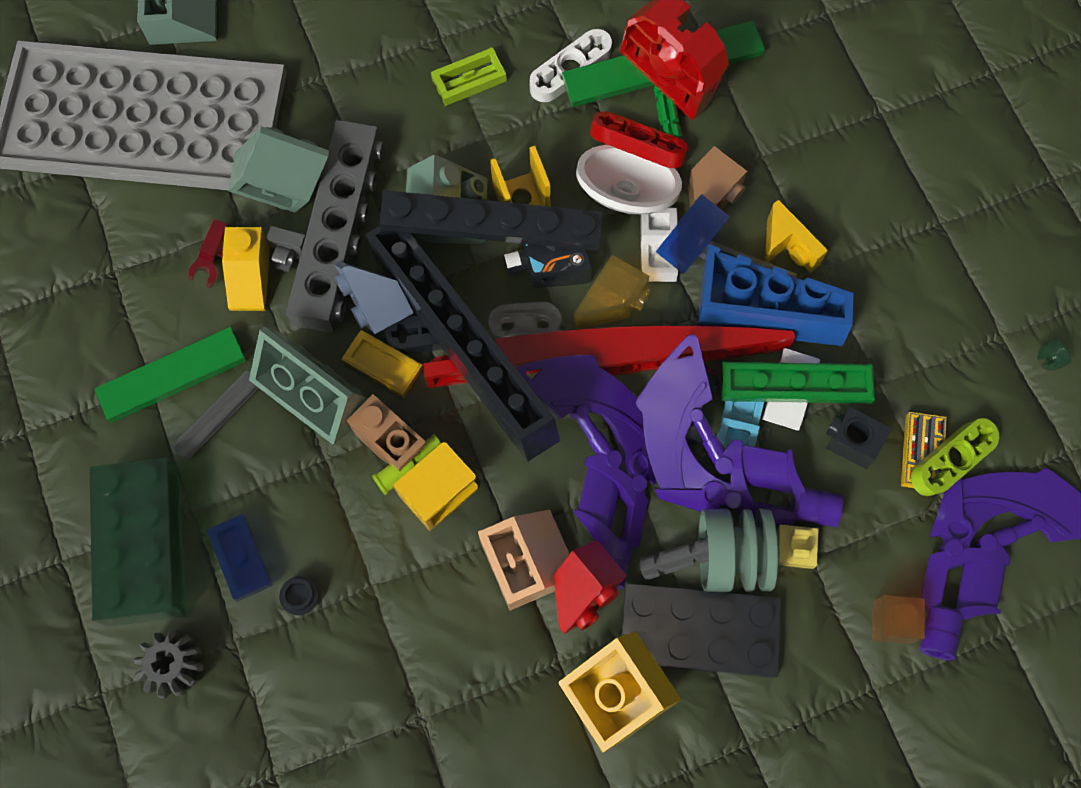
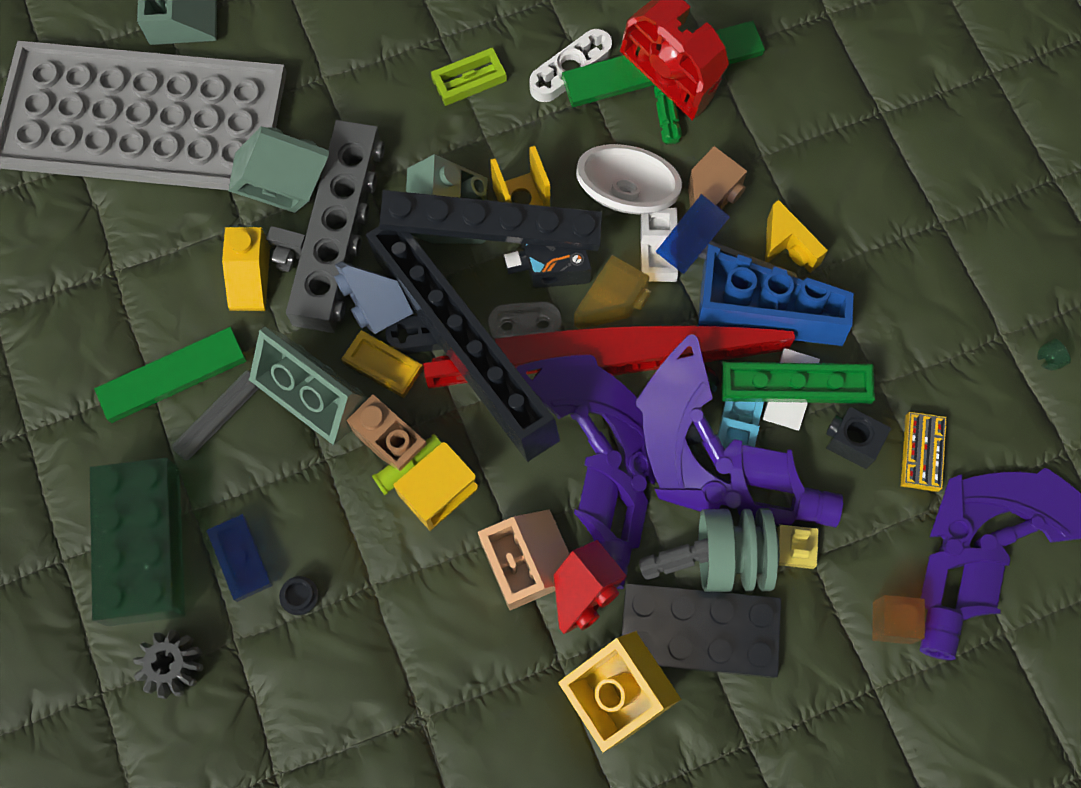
dark red plate [188,219,228,288] -> none
red beam [590,111,688,168] -> none
lime beam [911,418,999,496] -> none

